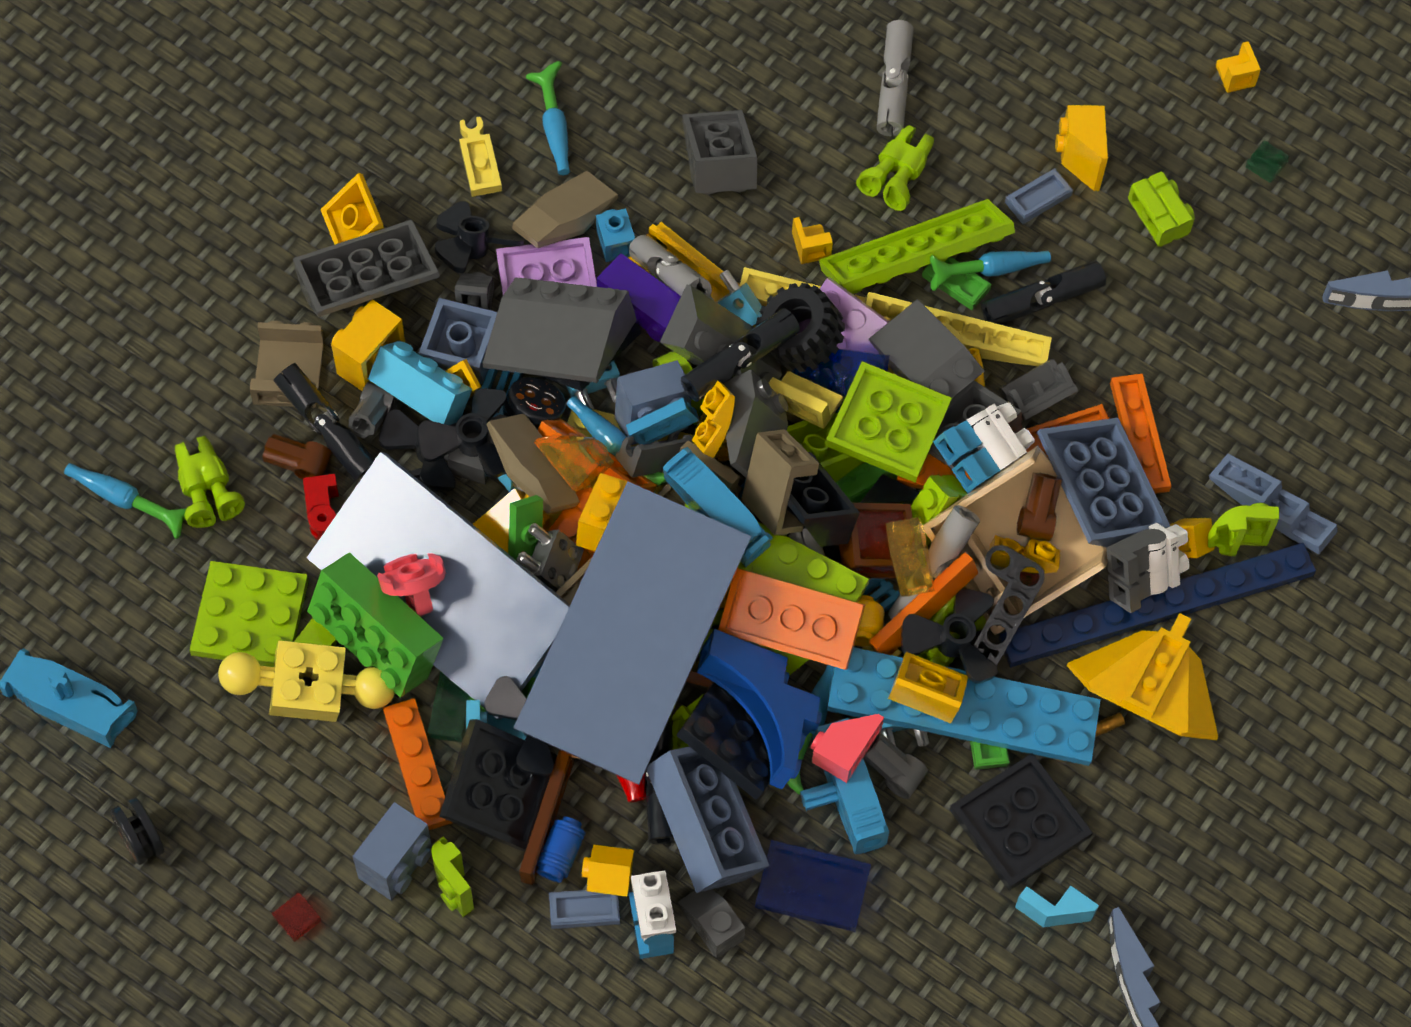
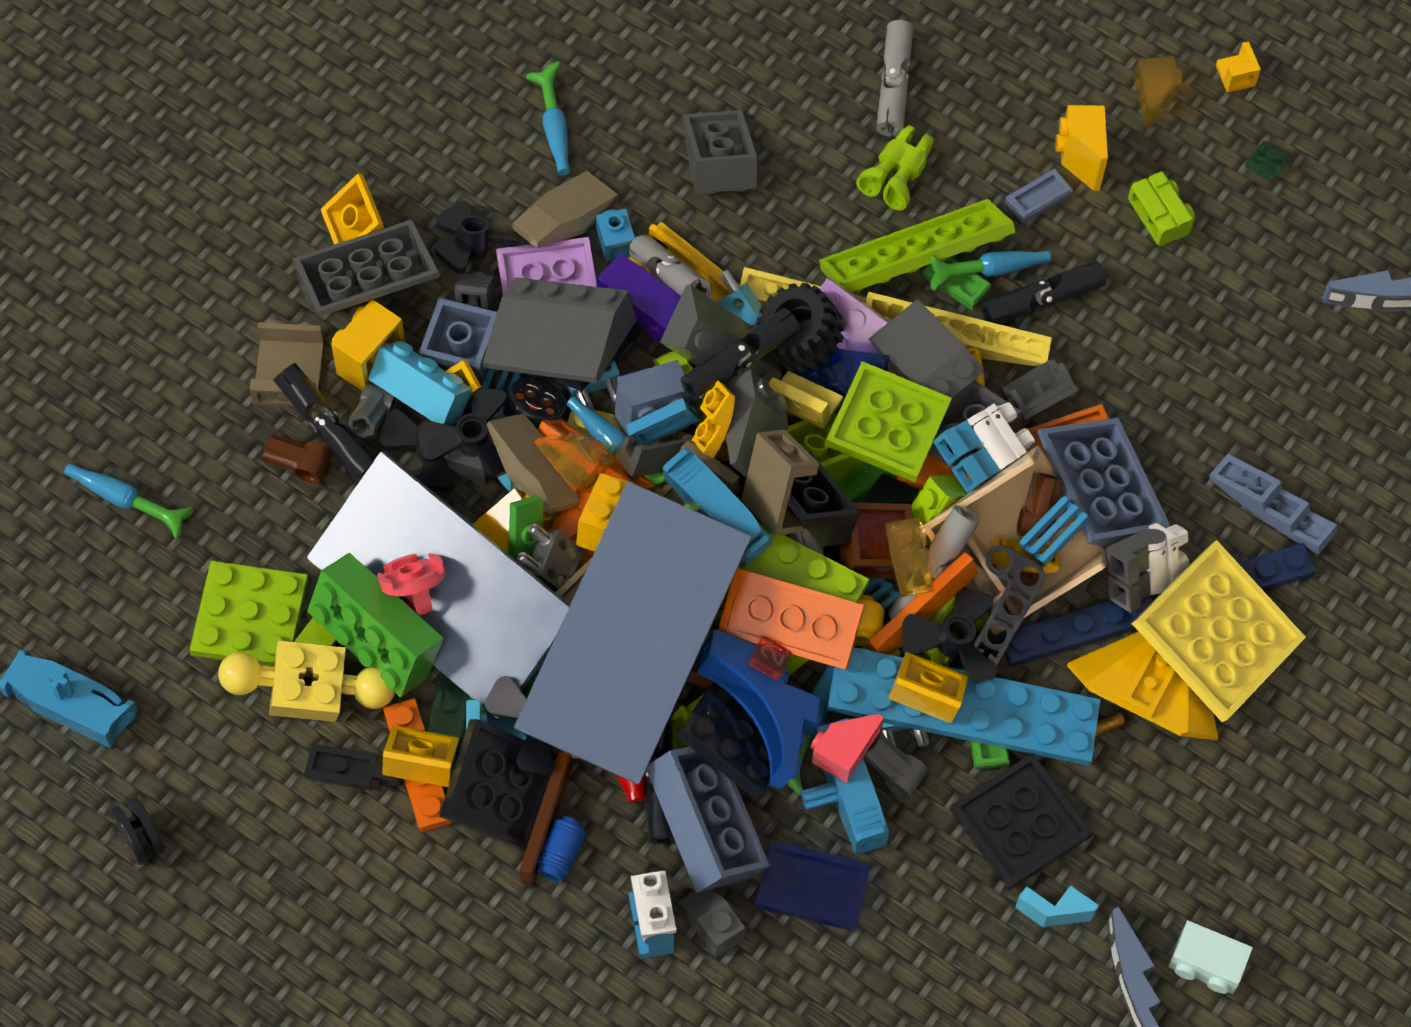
lime piece [175,435,245,528] -> none
clear red tile [272,892,321,942] -> none
red leg [303,474,339,540] -> none
sand blue brick [353,802,432,901] -> none
lime slope [431,836,474,917] -> none
light yellow plate [459,117,502,197] -> none
sand blue tile [549,890,620,929] -> none
yellow brick [582,844,634,897] -> none
yellow panel [792,217,833,264] -> none
orange plate [1110,373,1171,494] -> none
yellow panel [1170,518,1215,558] -> none
lime slope [1208,503,1279,557] -> none
none -> black hinge [304,744,401,791]
none -> yellow slope [382,725,459,787]
none -> clear red tile [748,635,792,681]
none -> dark azure tile [1019,495,1090,567]
none -> light yellow plate [1131,540,1306,722]
none -> clear yellow slope [1134,56,1182,127]
none -> light aqua brick [1168,920,1253,994]

